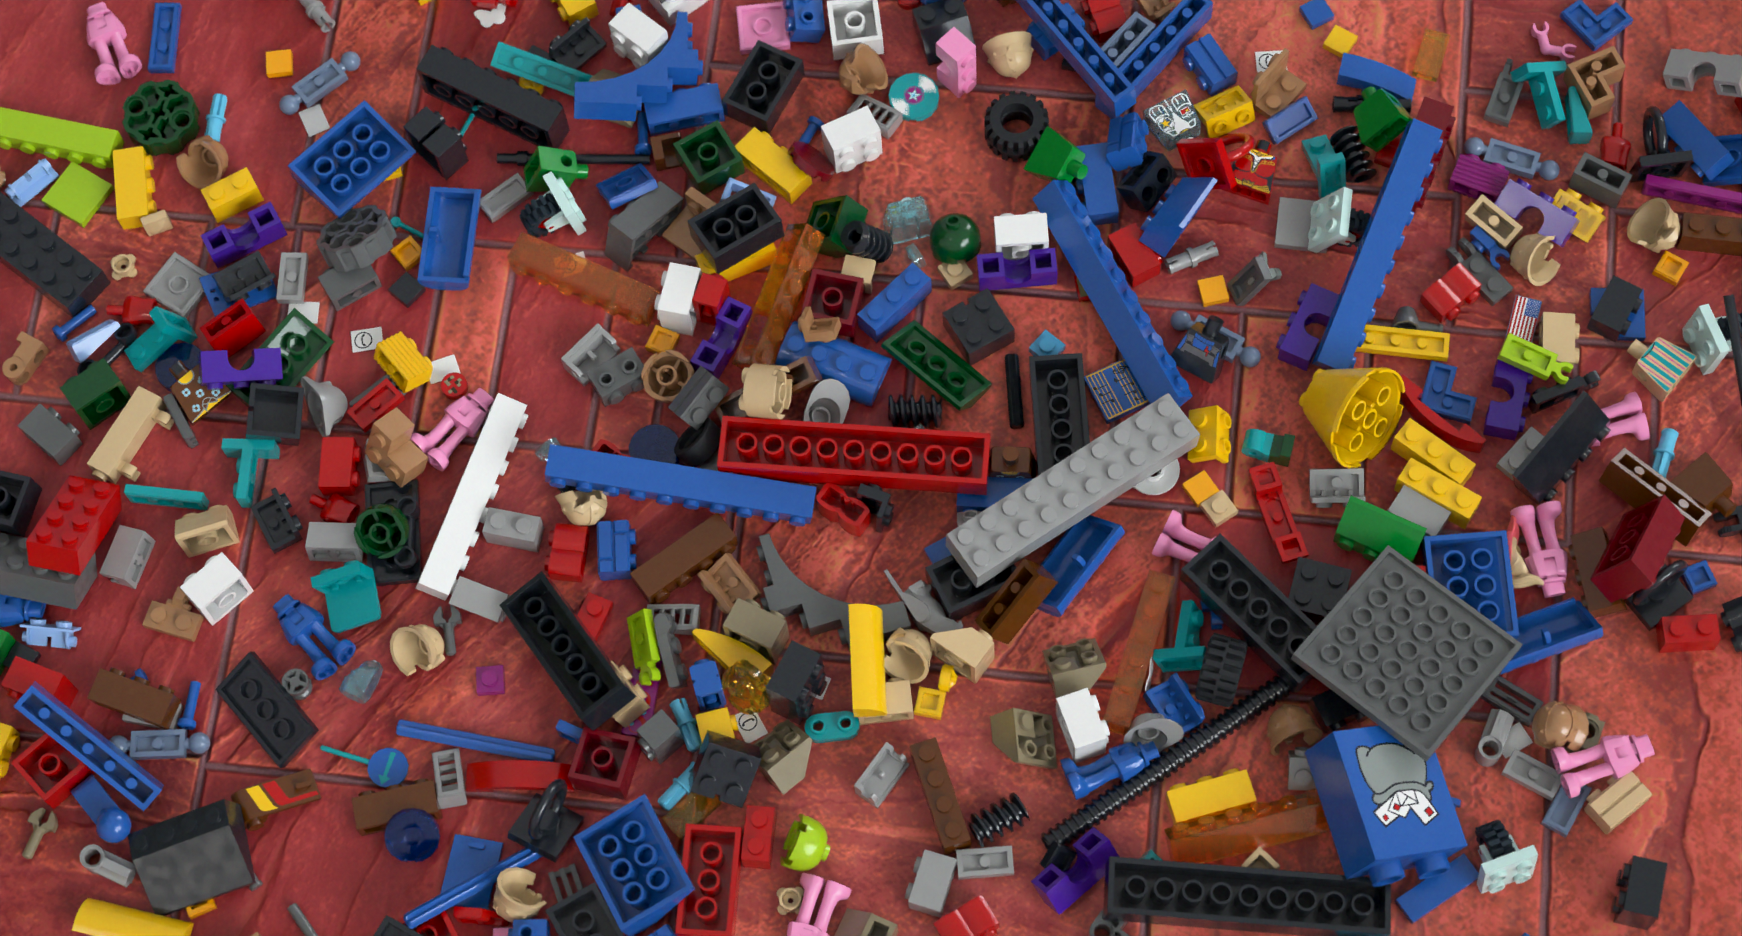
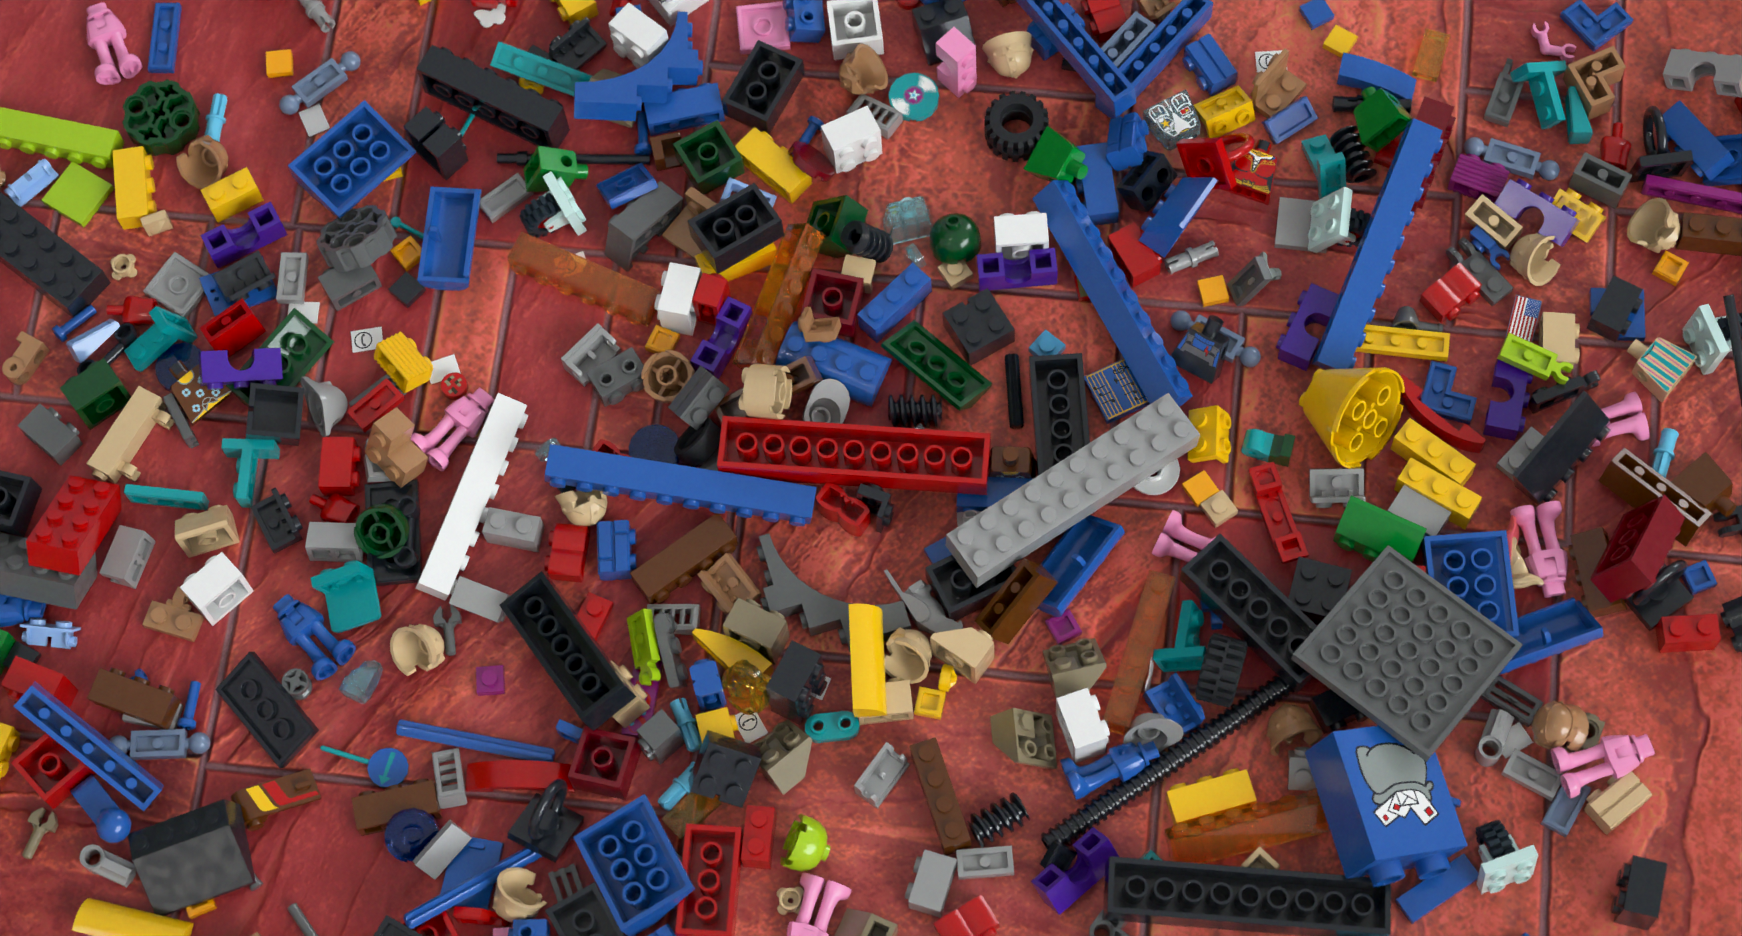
none -> light grey tile [413,820,472,879]
none -> magenta tile [1045,609,1082,645]

